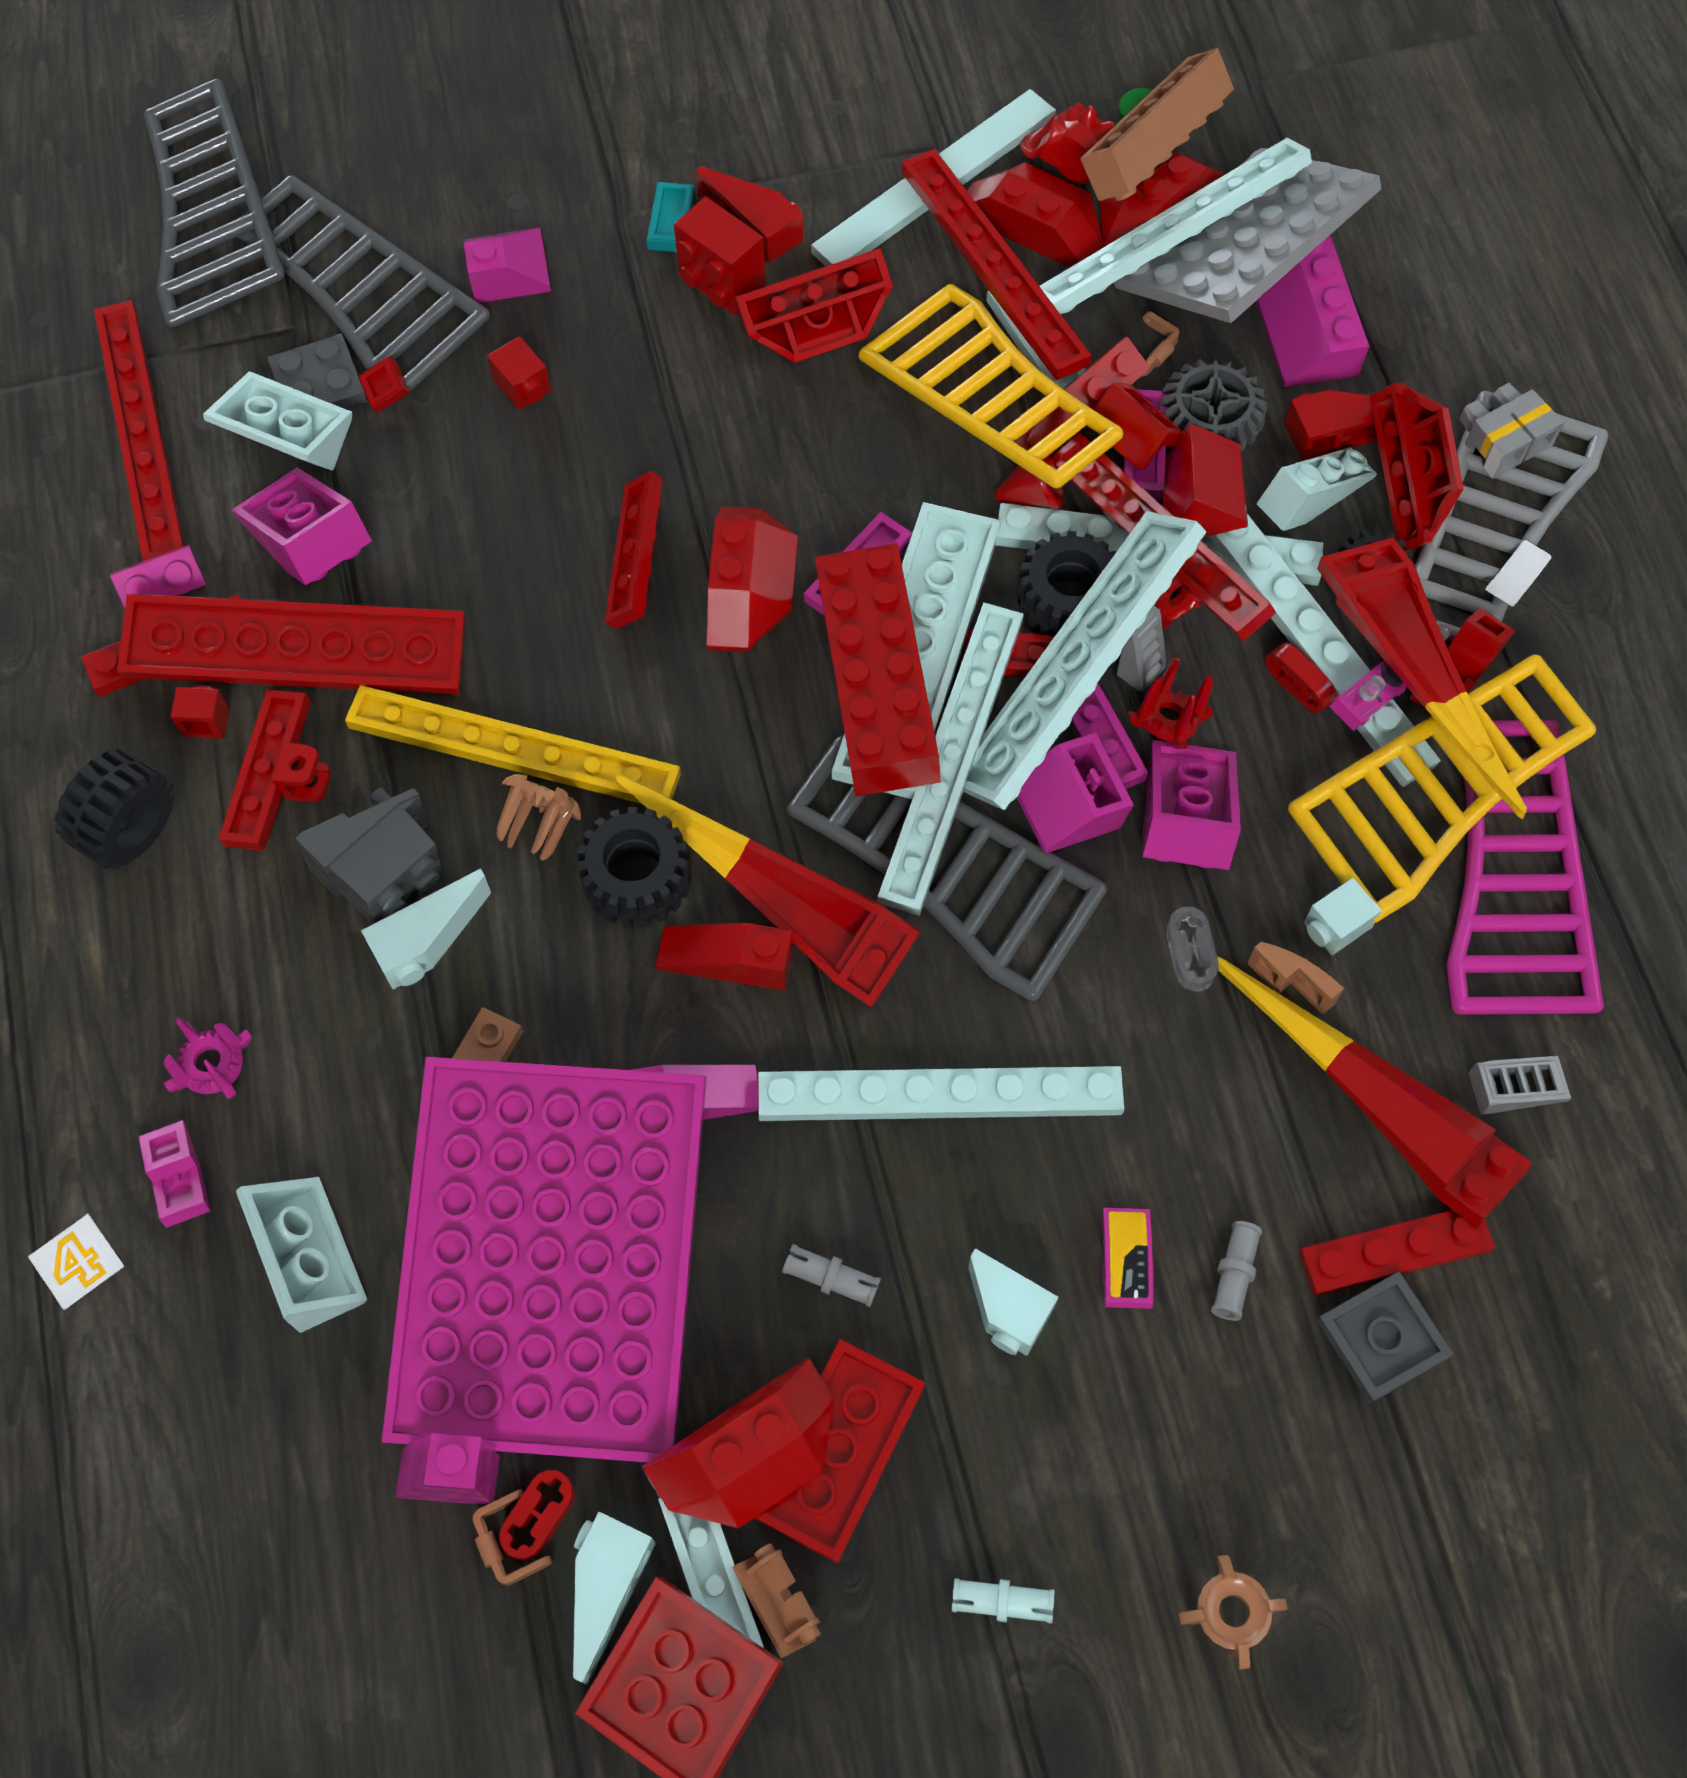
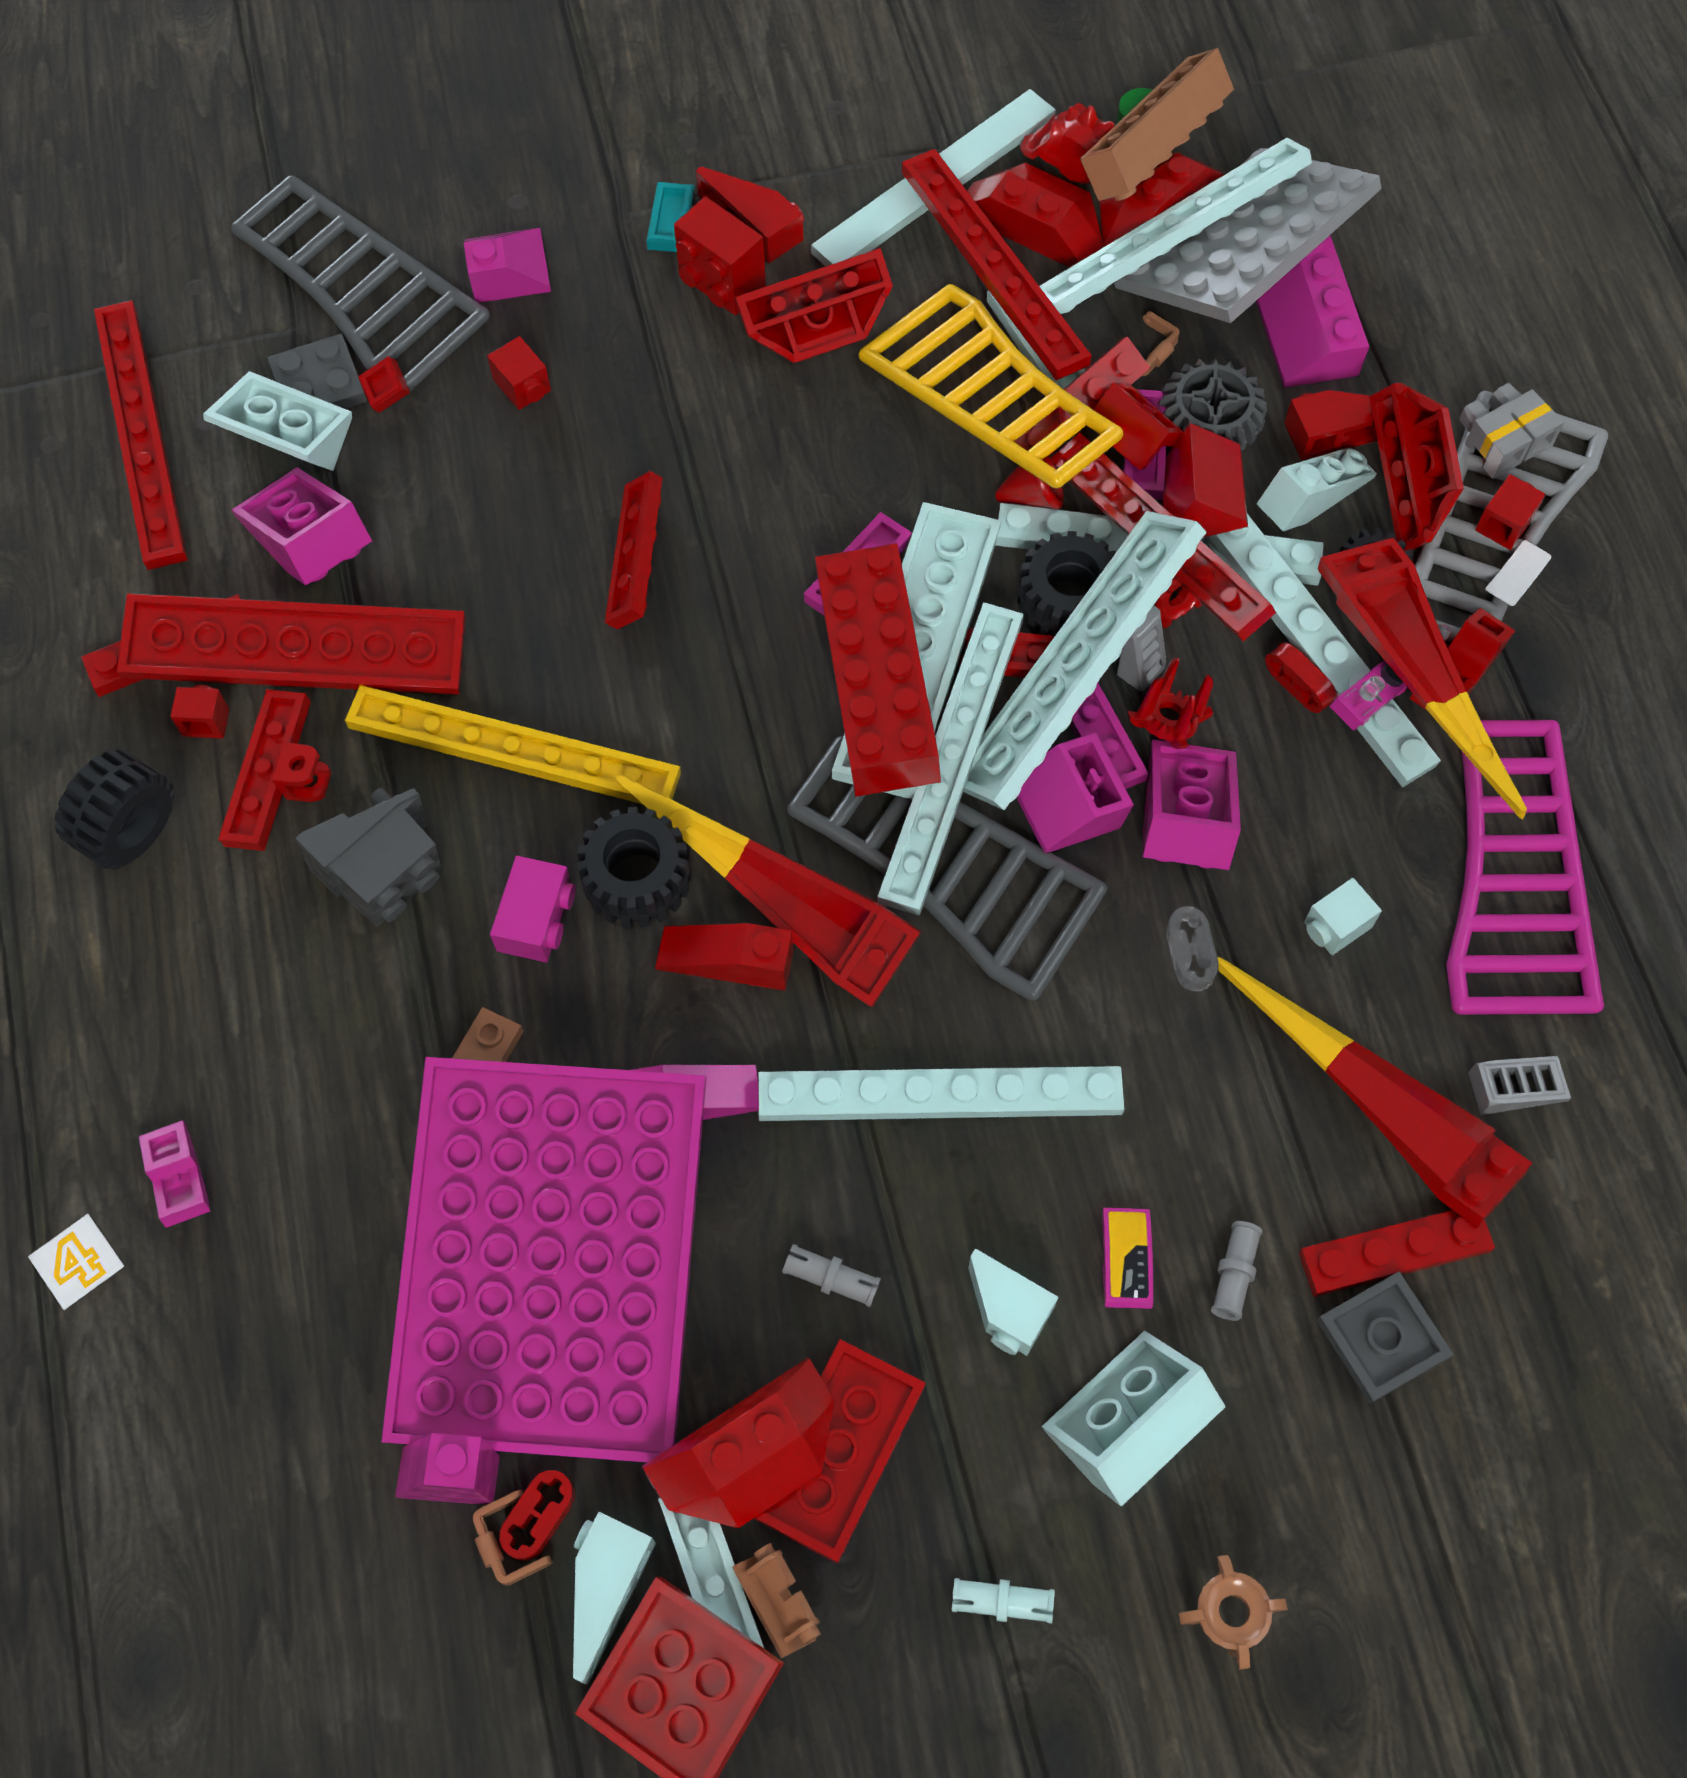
dark pink plate [110,545,206,608] -> none
dark grey bar [143,79,285,328] -> none
dark pink piece [163,1017,252,1100] -> none
light aqua slope [236,1177,367,1333] -> none
light aqua slope [361,868,491,989] -> none
nougat piece [497,774,581,860] -> none
red wedge [707,506,798,652] -> none
nougat slope [1247,942,1344,1015] -> none
yellow bar [1288,654,1596,923] -> none
none -> dark pink brick [490,855,576,963]
none -> light aqua slope [1042,1330,1226,1507]
none -> red brick [1475,474,1546,551]

